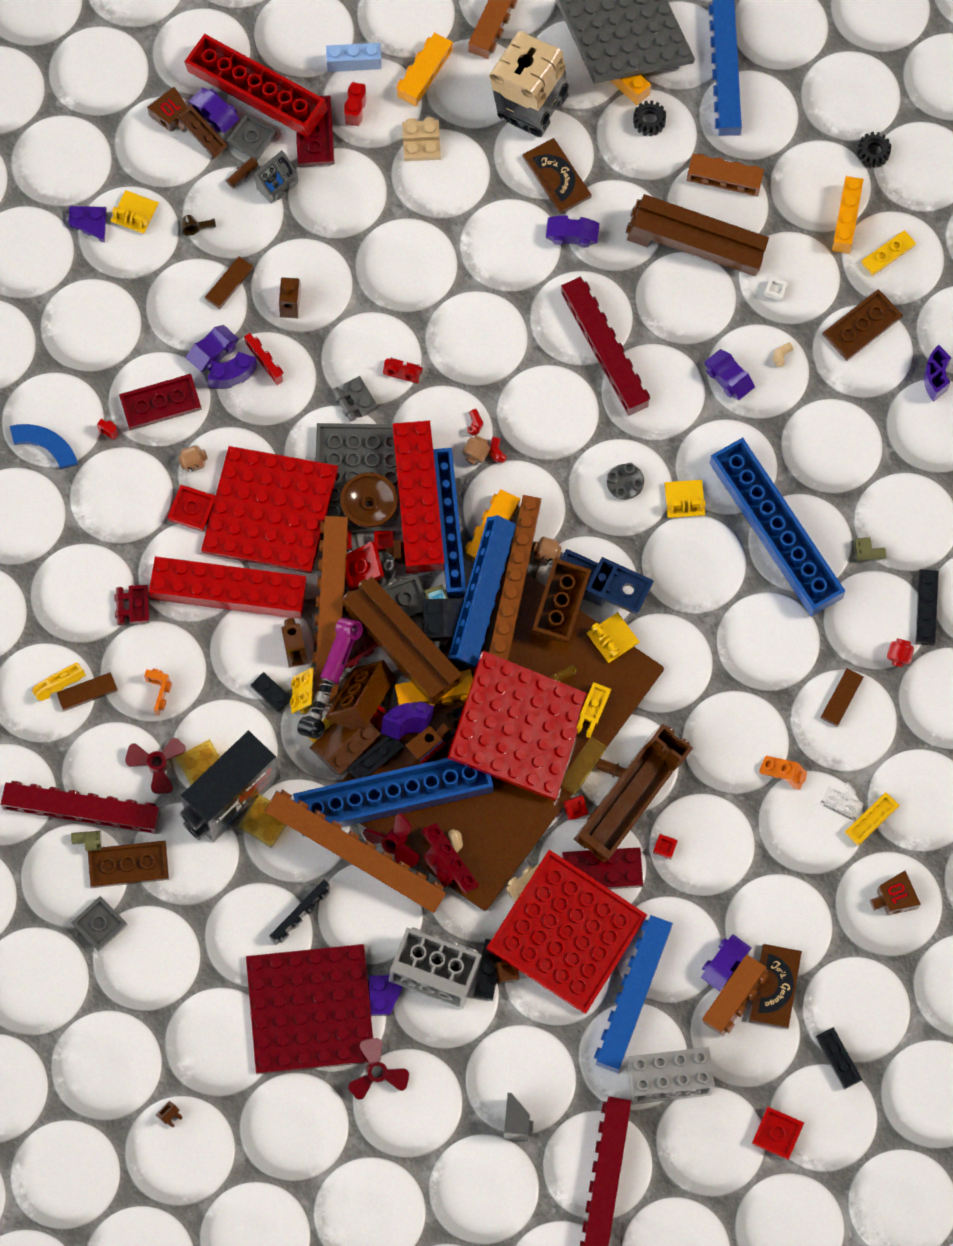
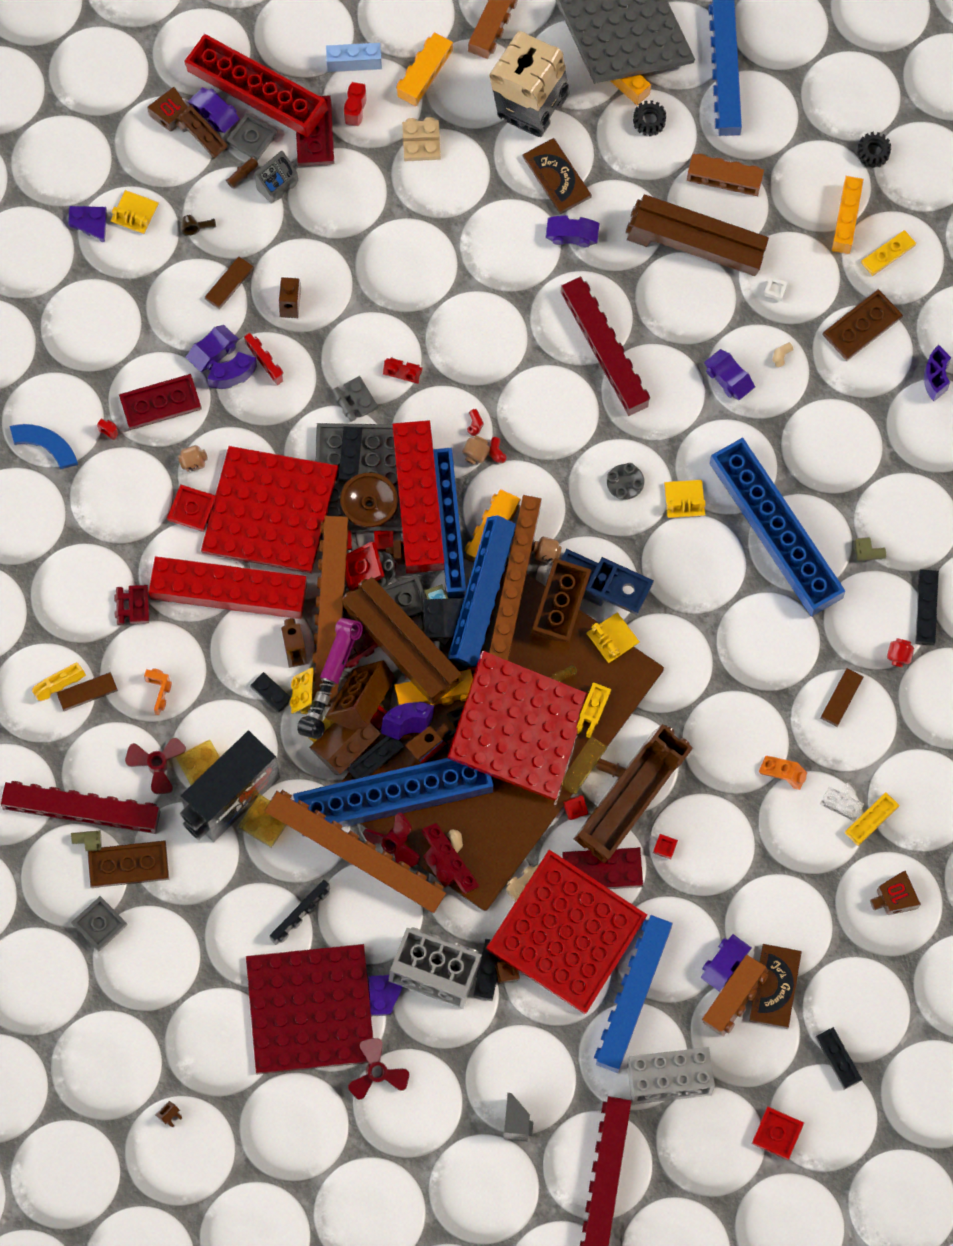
none -> black plate [339,426,363,482]

